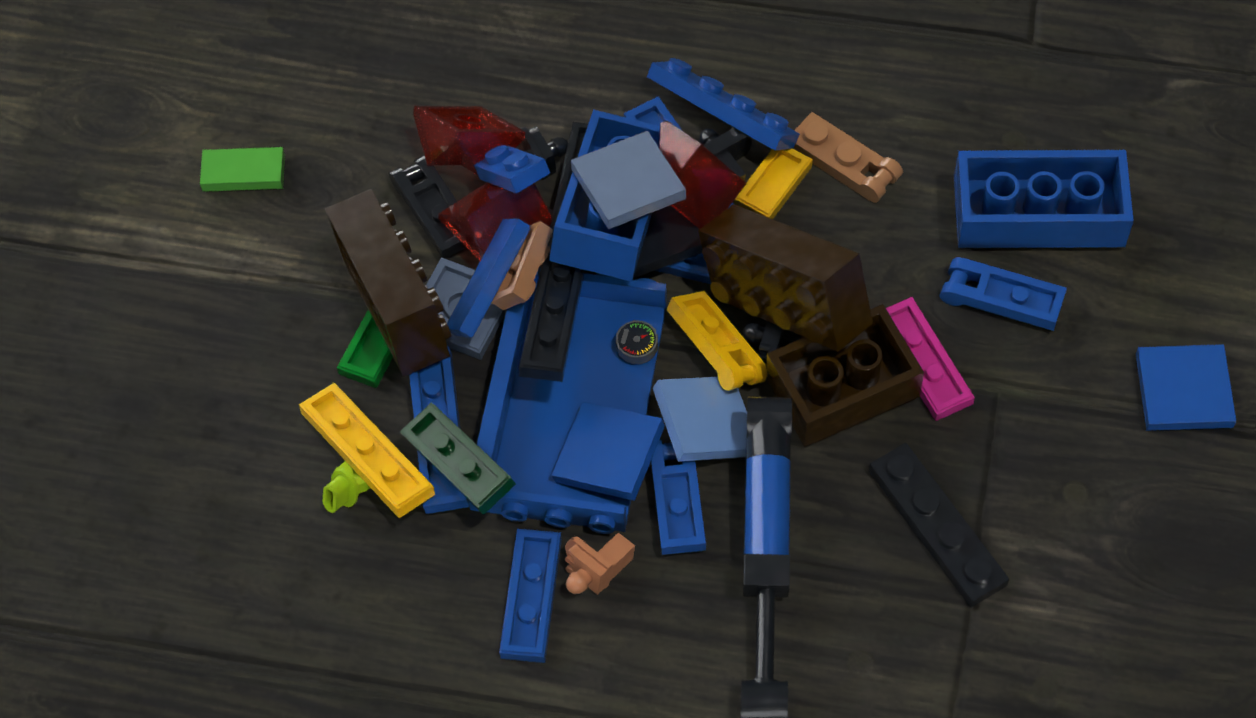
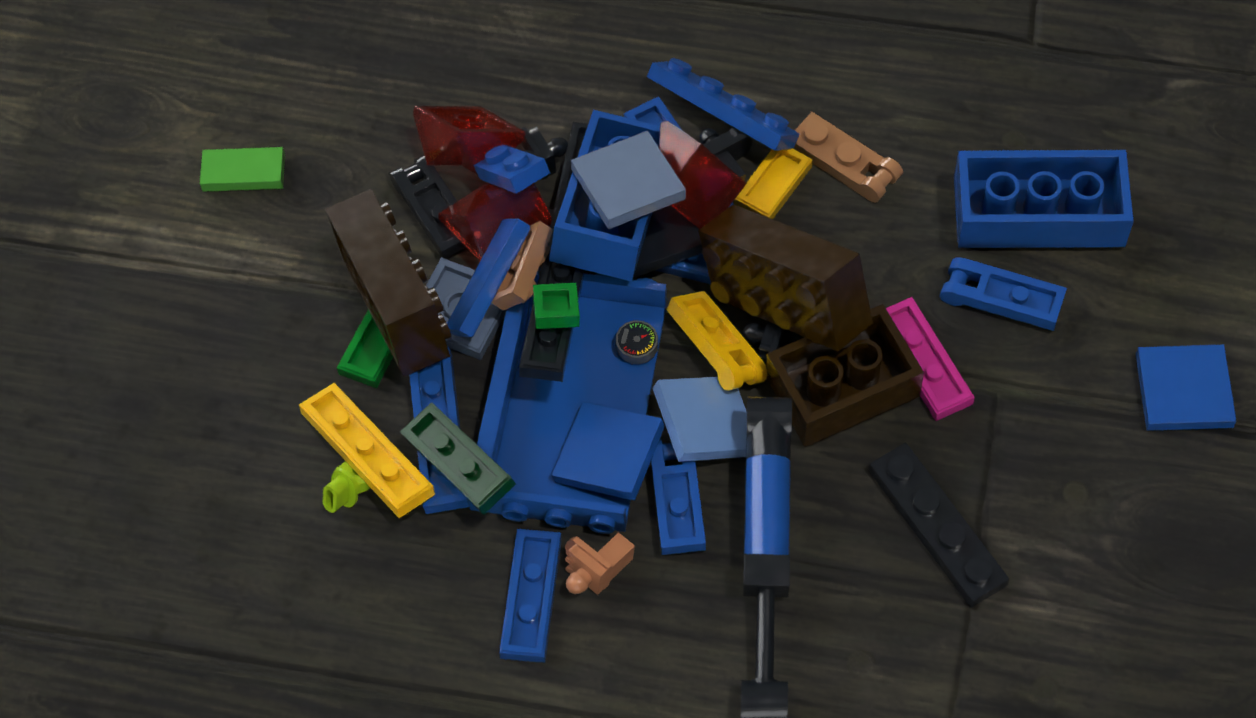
none -> green plate [533,283,580,329]

